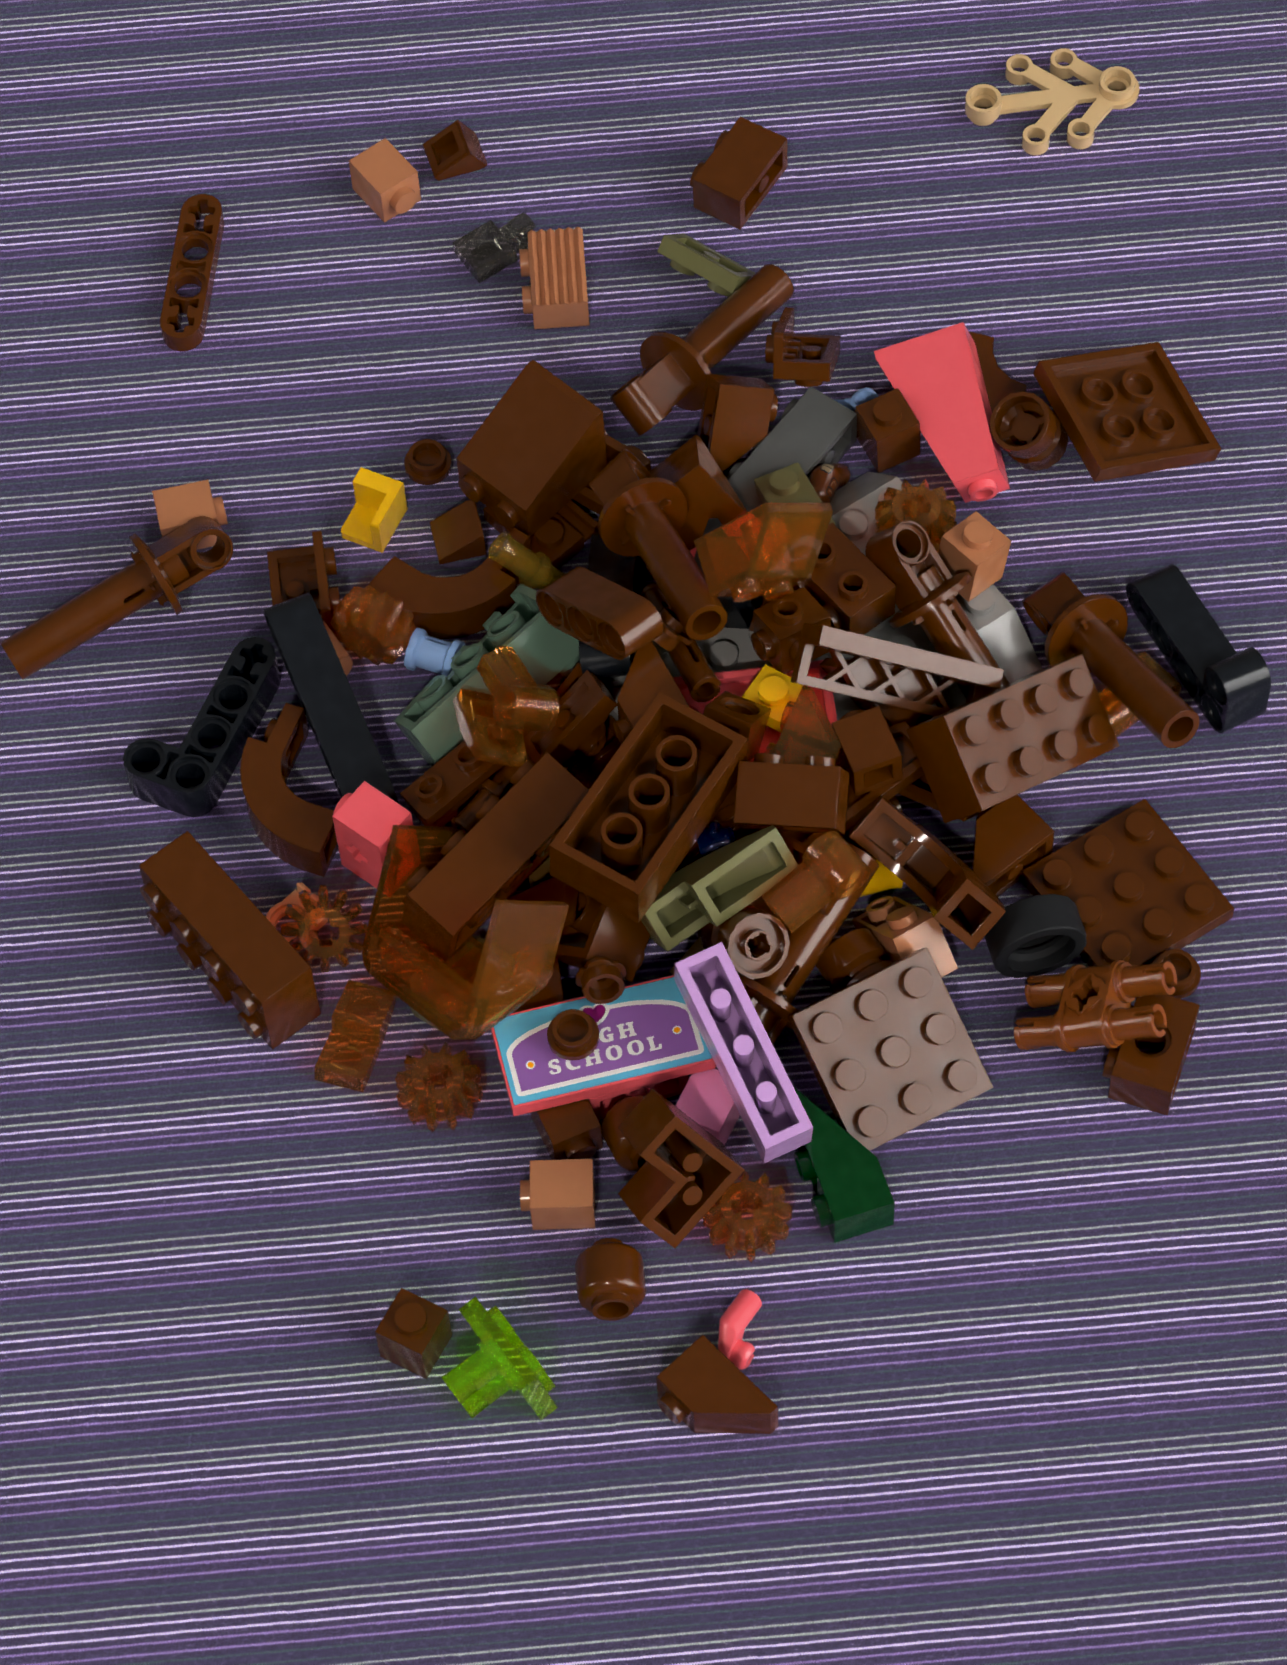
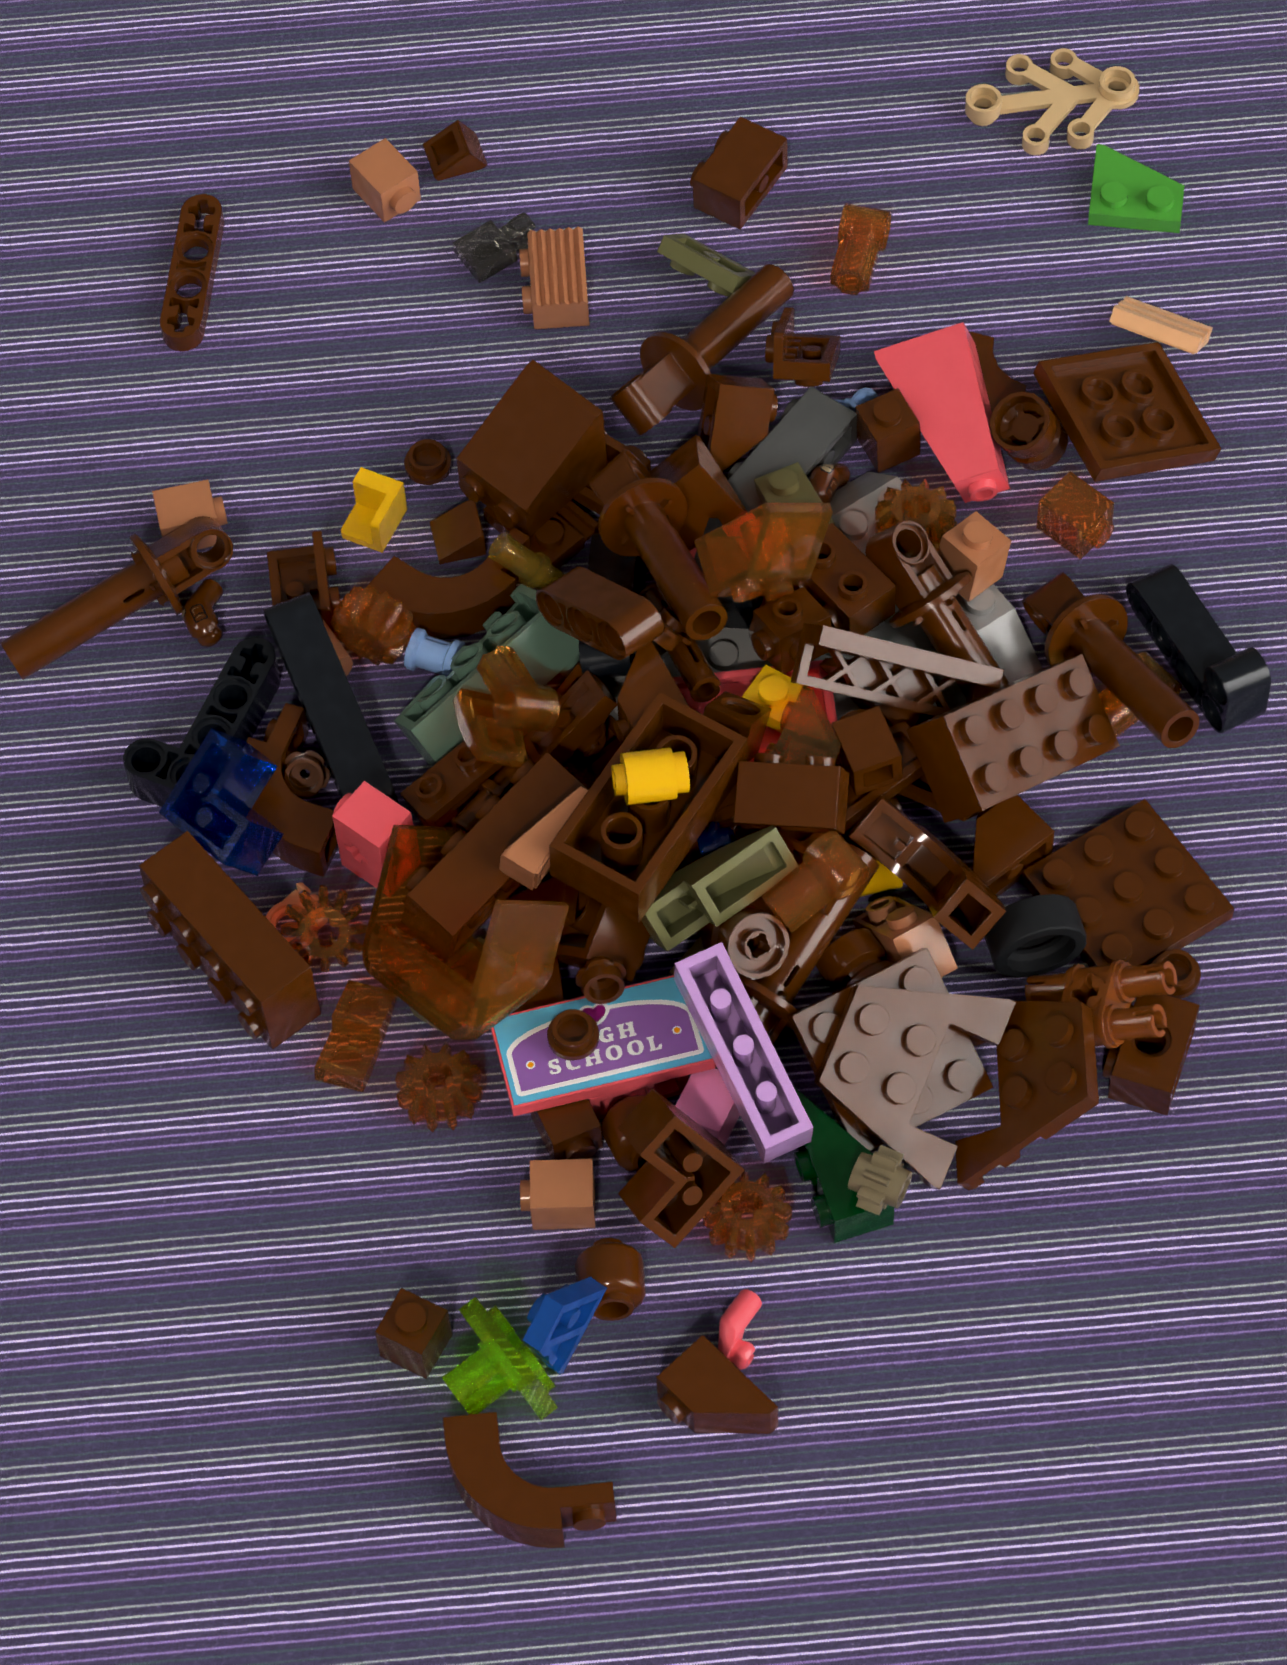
none -> clear blue brick [159,728,284,876]
none -> reddish brown arm [182,579,223,647]
none -> reddish brown plate [282,750,330,798]
none -> reddish brown arch [443,1412,617,1548]
none -> nougat slope [499,786,588,891]
none -> blue wing [523,1277,607,1375]
none -> yellow brick [611,747,690,805]
none -> wing [814,985,1016,1189]
none -> clear orange piece [830,203,892,295]
none -> dark tan gear [848,1145,912,1216]
none -> reddish brown wing [955,1001,1099,1190]
none -> clear orange brick [1036,471,1114,560]
none -> bright green wing [1088,144,1185,233]
none -> light nougat tile [1109,296,1213,354]

